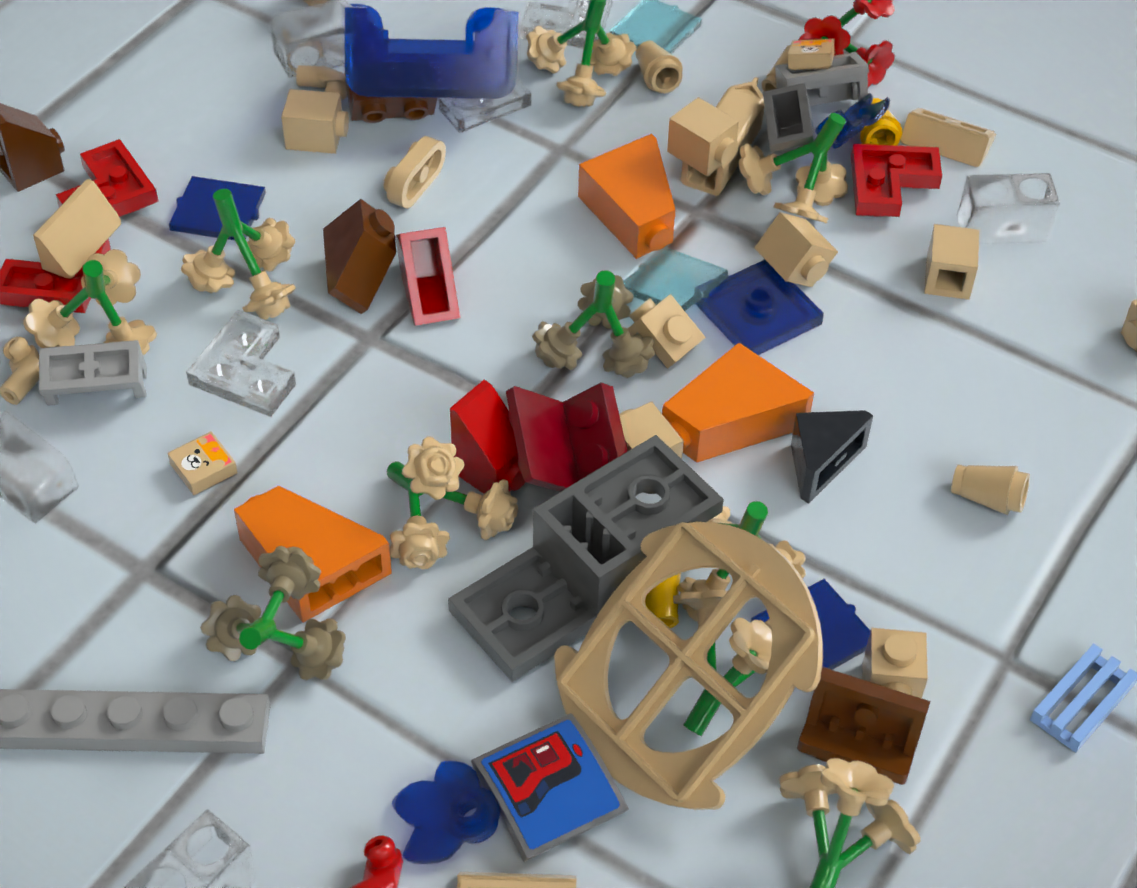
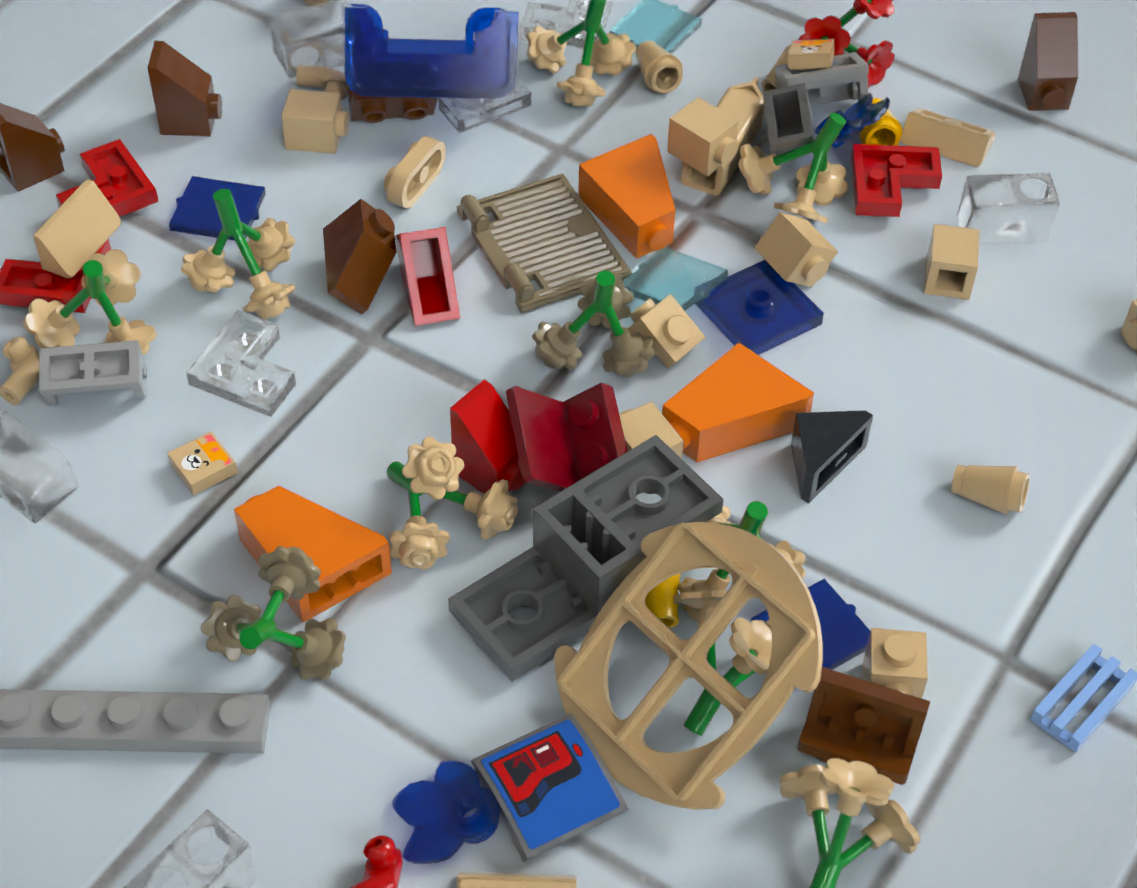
none -> reddish brown slope [147,41,222,136]
none -> dark tan window [456,173,633,313]
none -> slope [1017,12,1078,111]

